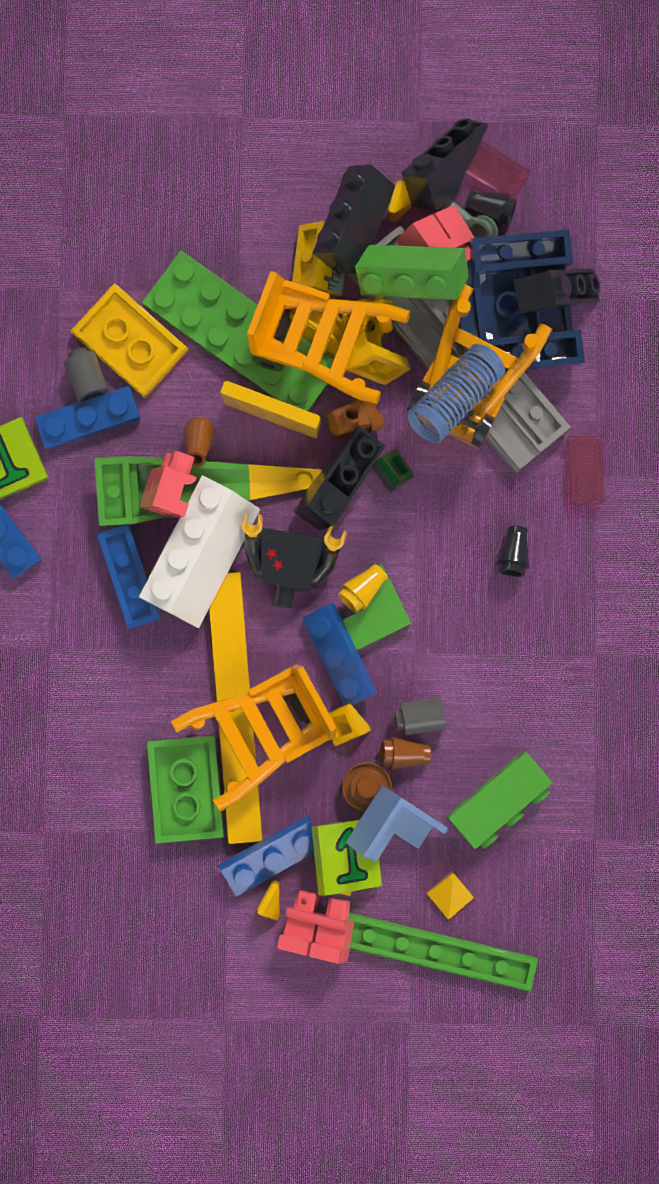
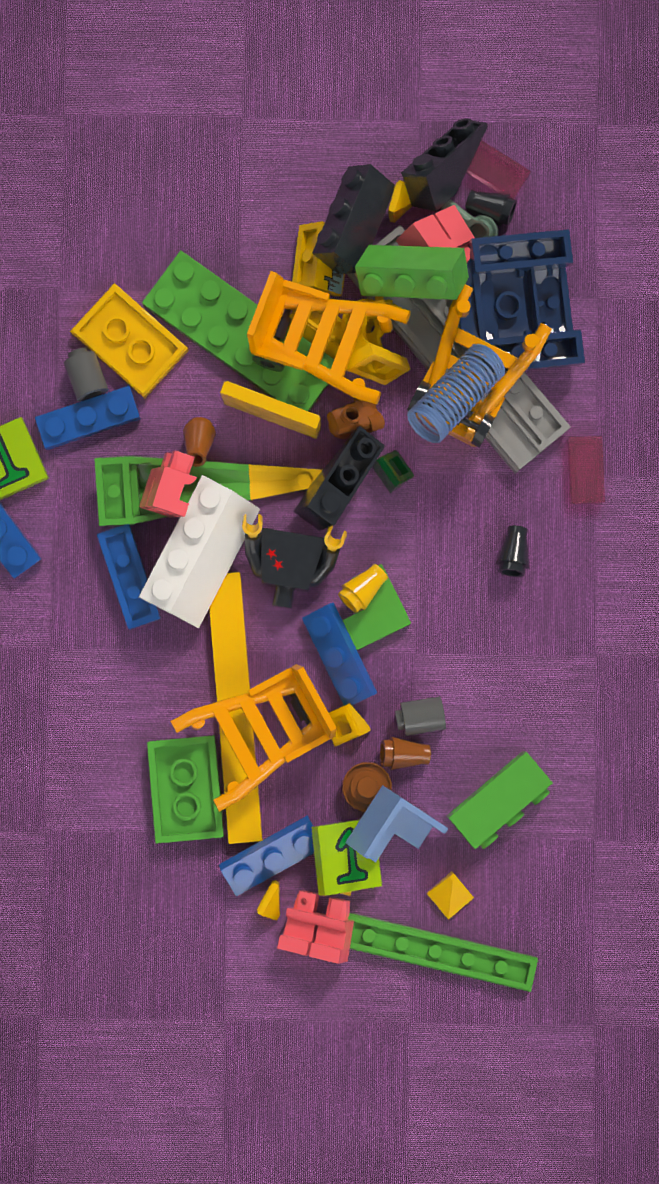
black slope [514,268,600,314] -> none

